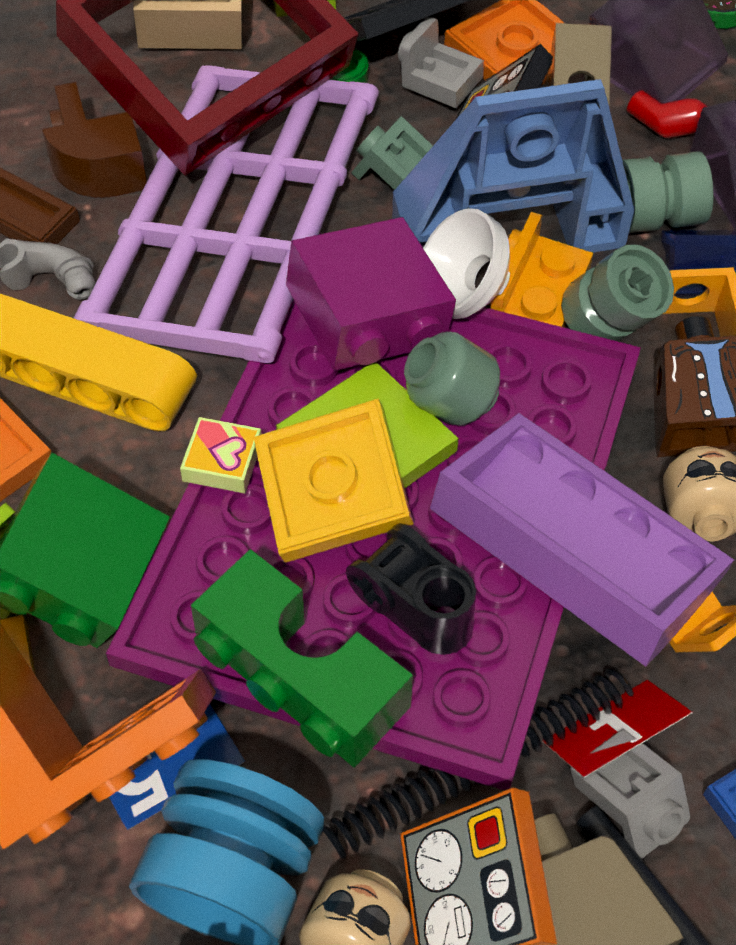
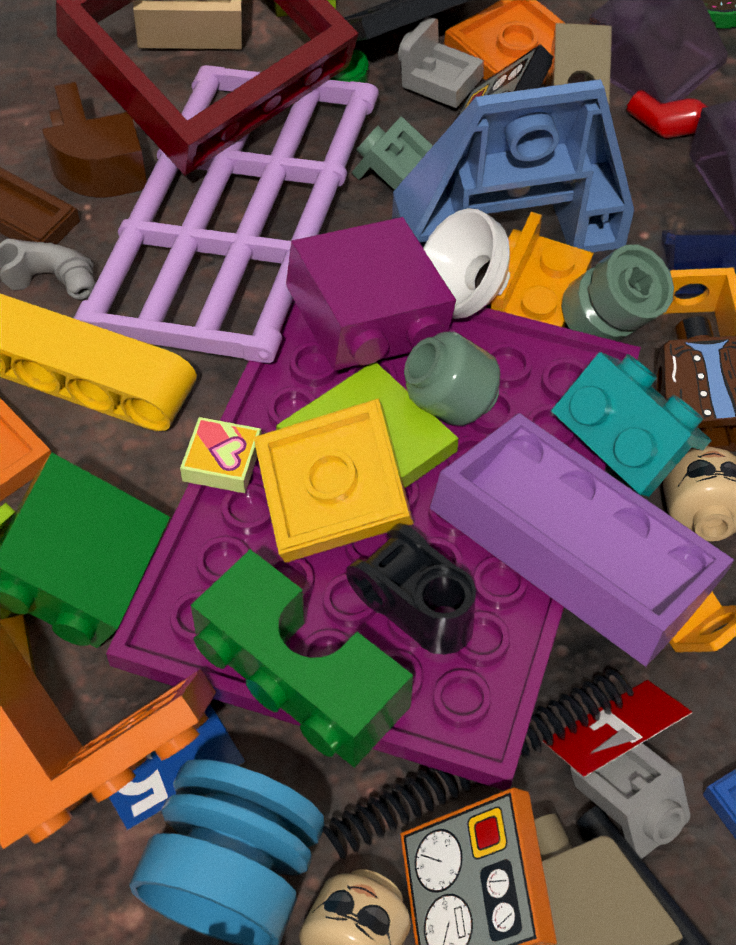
sand green wheel [622,151,713,233] -> none
none -> teal bracket [551,352,712,497]

